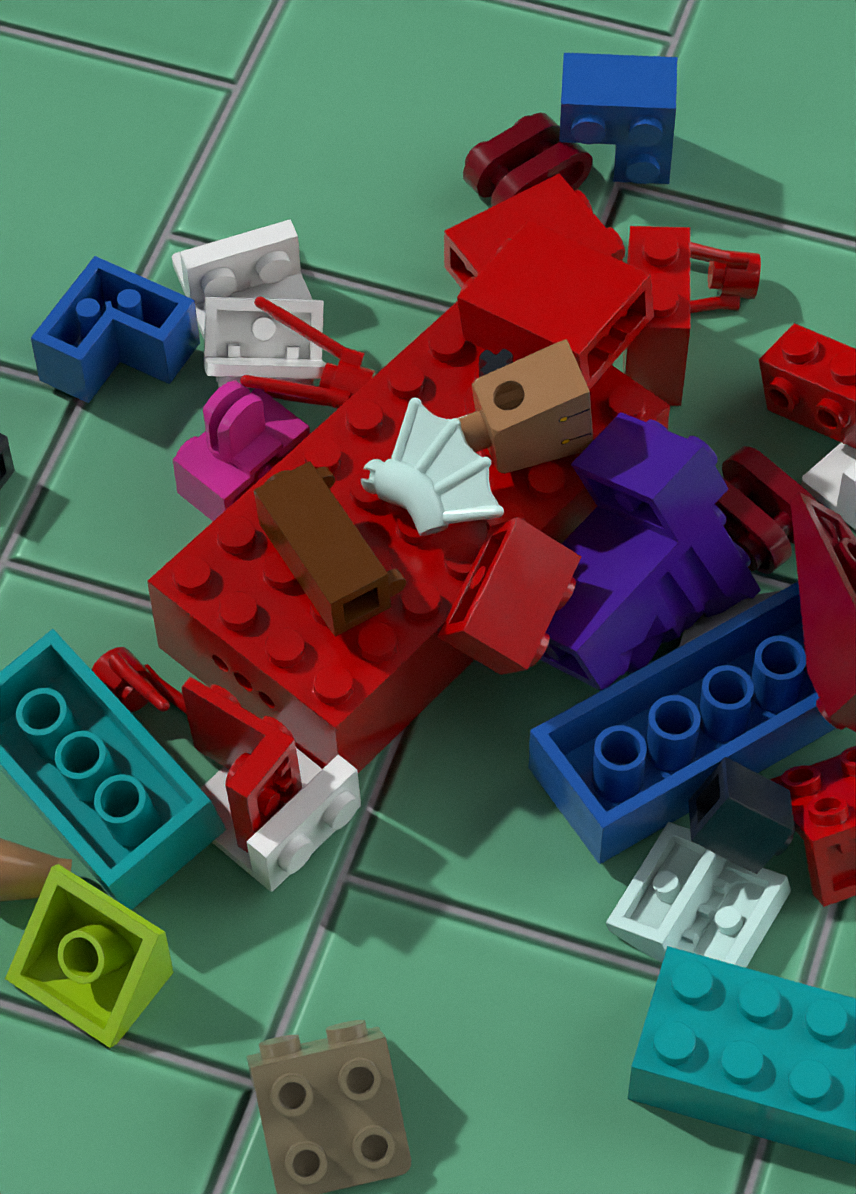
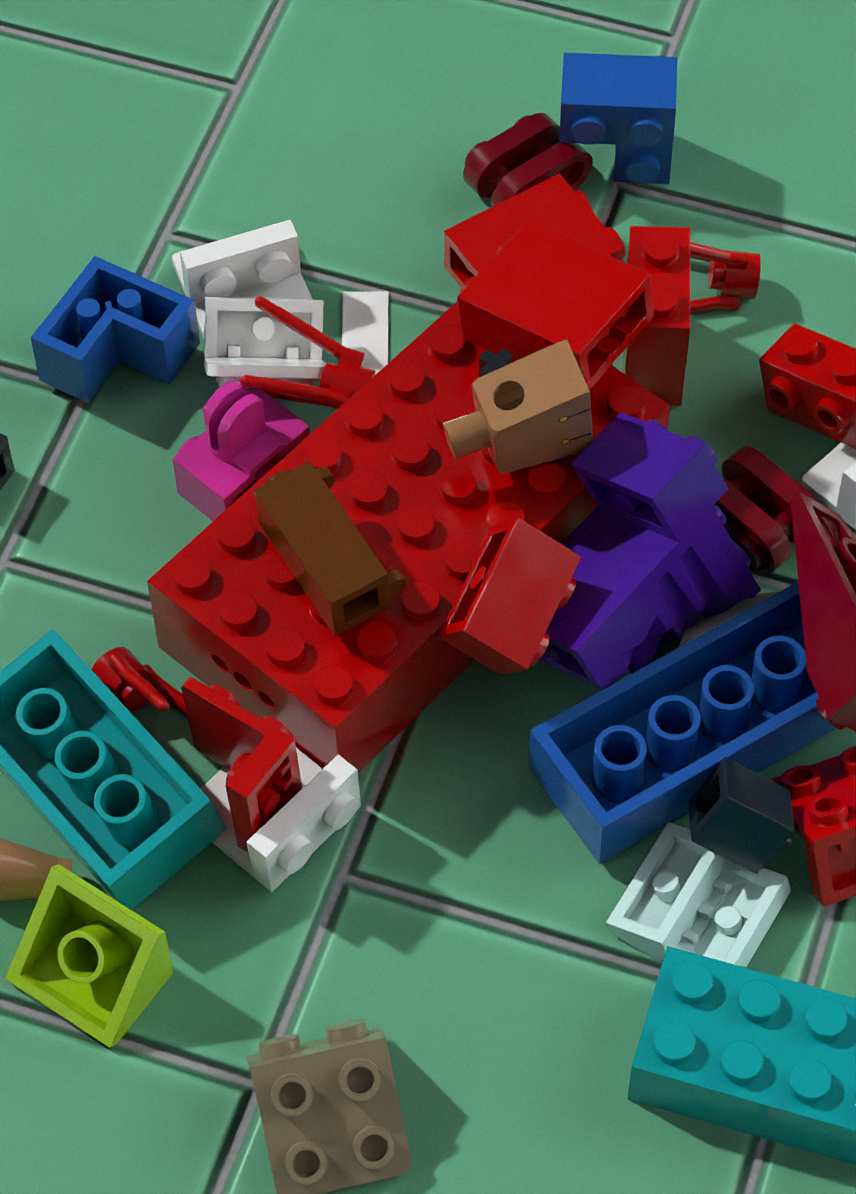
light aqua arm [361,398,504,536] -> none
none -> white sticker [342,291,388,375]

